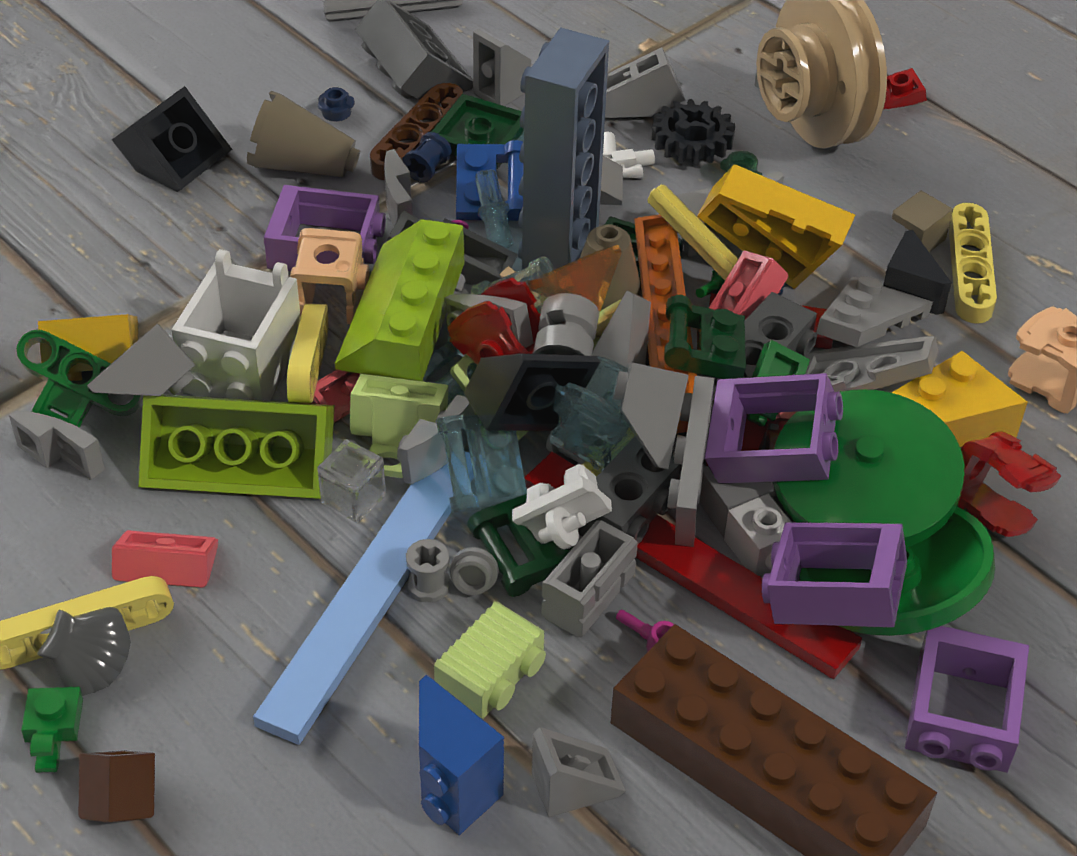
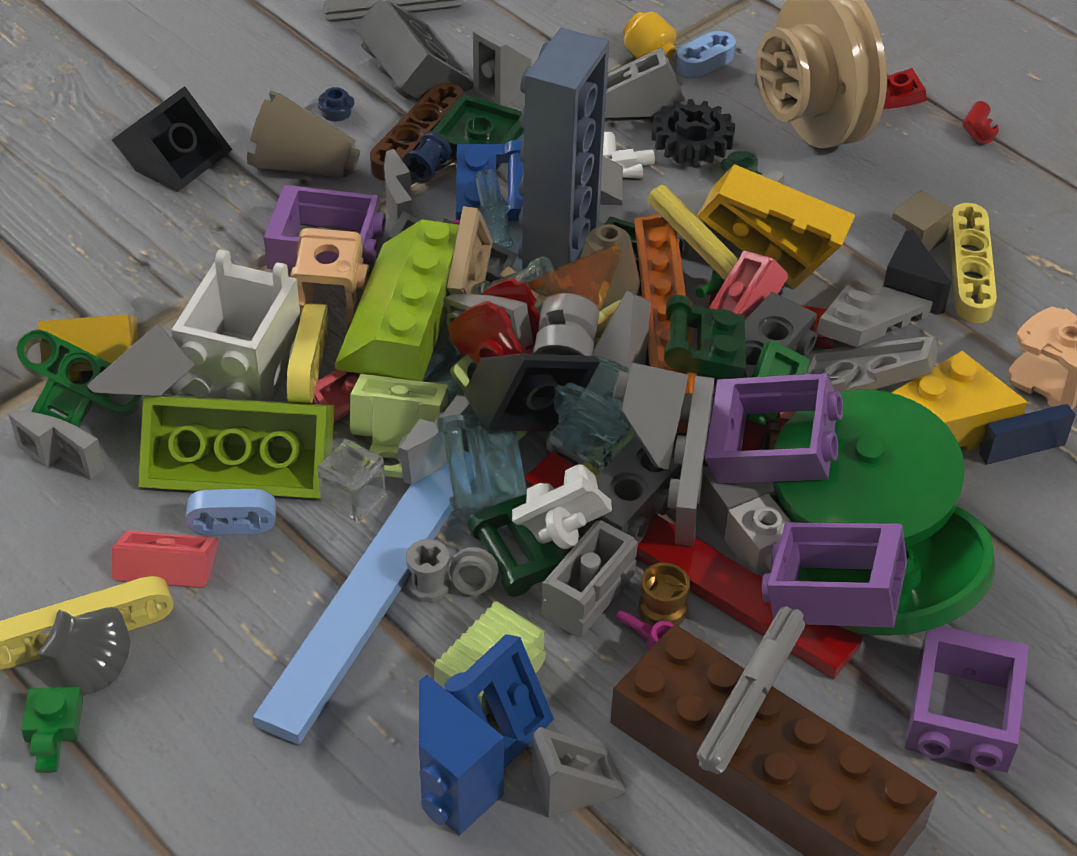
reddish brown panel [78,750,155,823] -> none
red piece [957,431,1061,537] -> none
none -> light blue beam [185,489,276,535]
none -> blue plate [444,634,554,769]
none -> tan tile [446,206,493,295]
none -> yellow head [623,11,677,60]
none -> pearl gold wheel [638,563,690,626]
none -> light blue beam [675,31,736,78]
none -> light grey axle [697,606,805,774]
none -> red arm [963,101,999,144]
none -> dark blue tile [979,404,1076,465]

